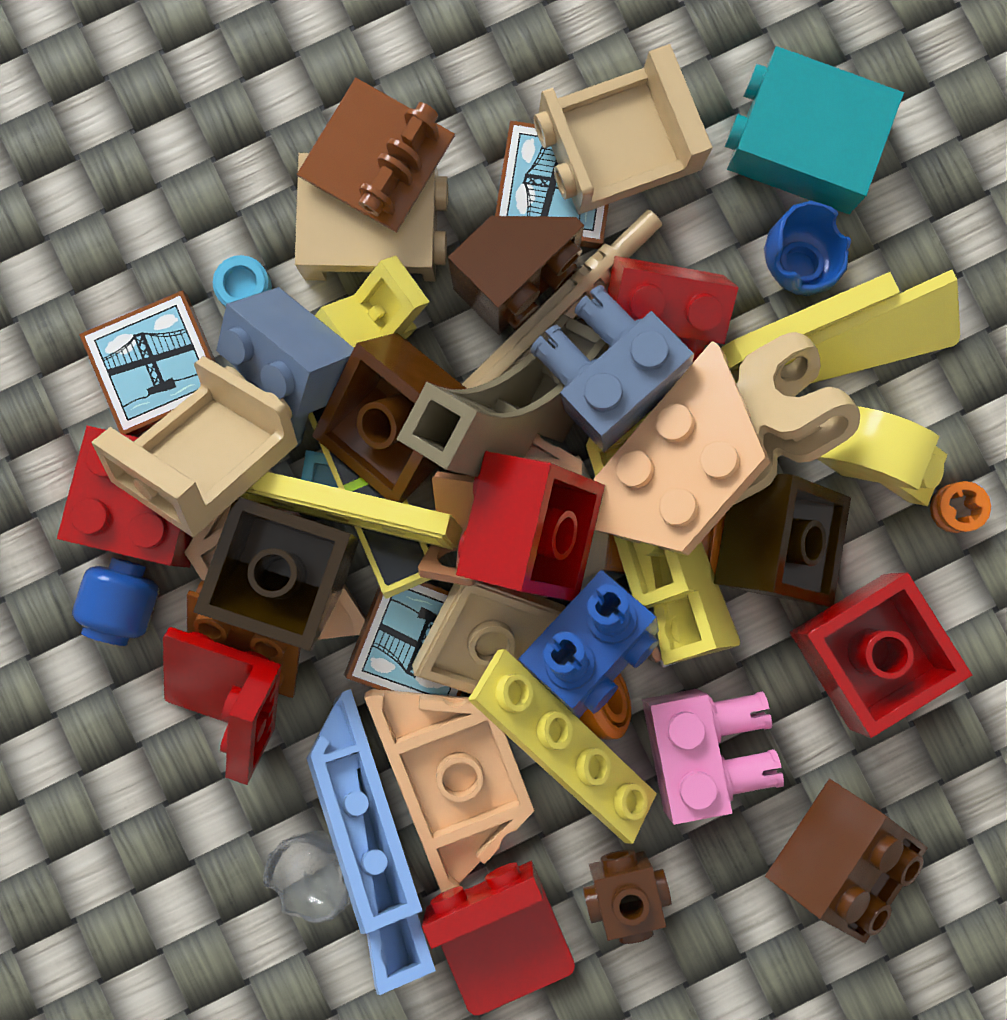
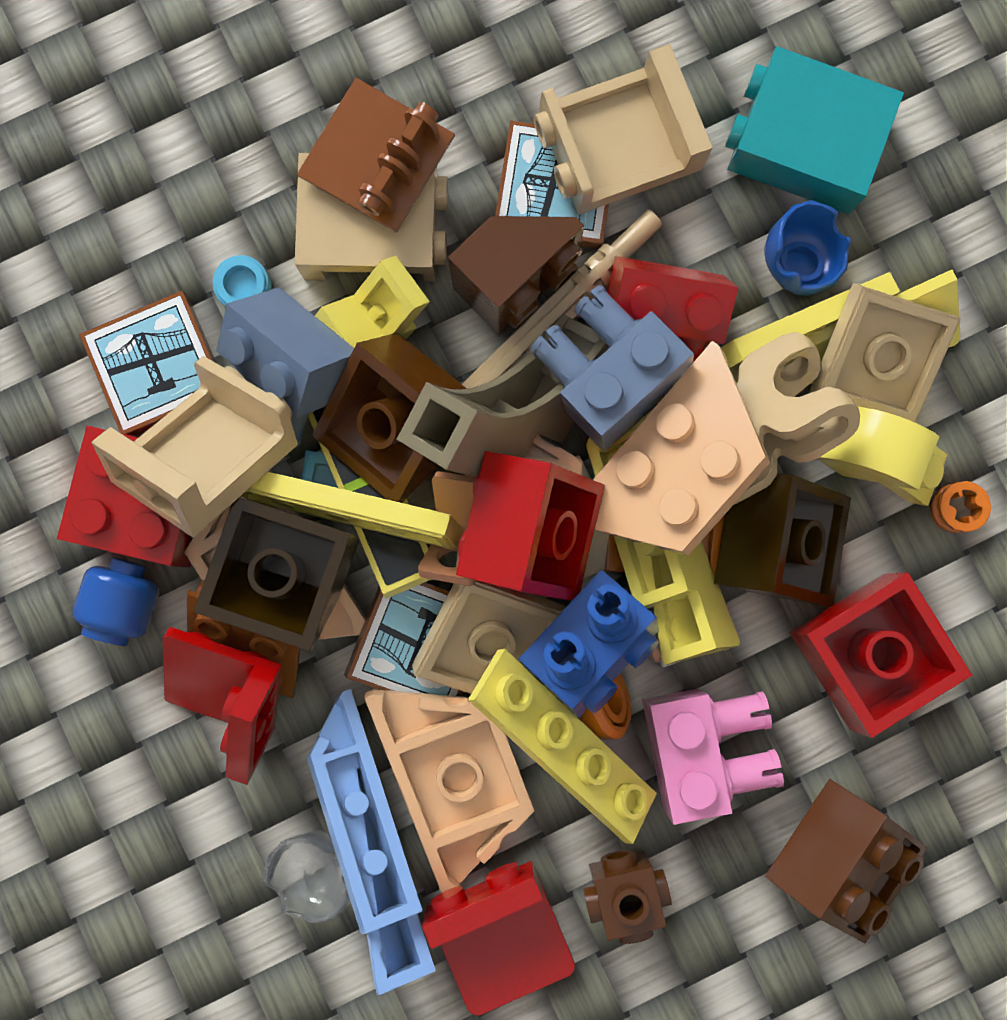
none -> tan tile [809,283,961,423]

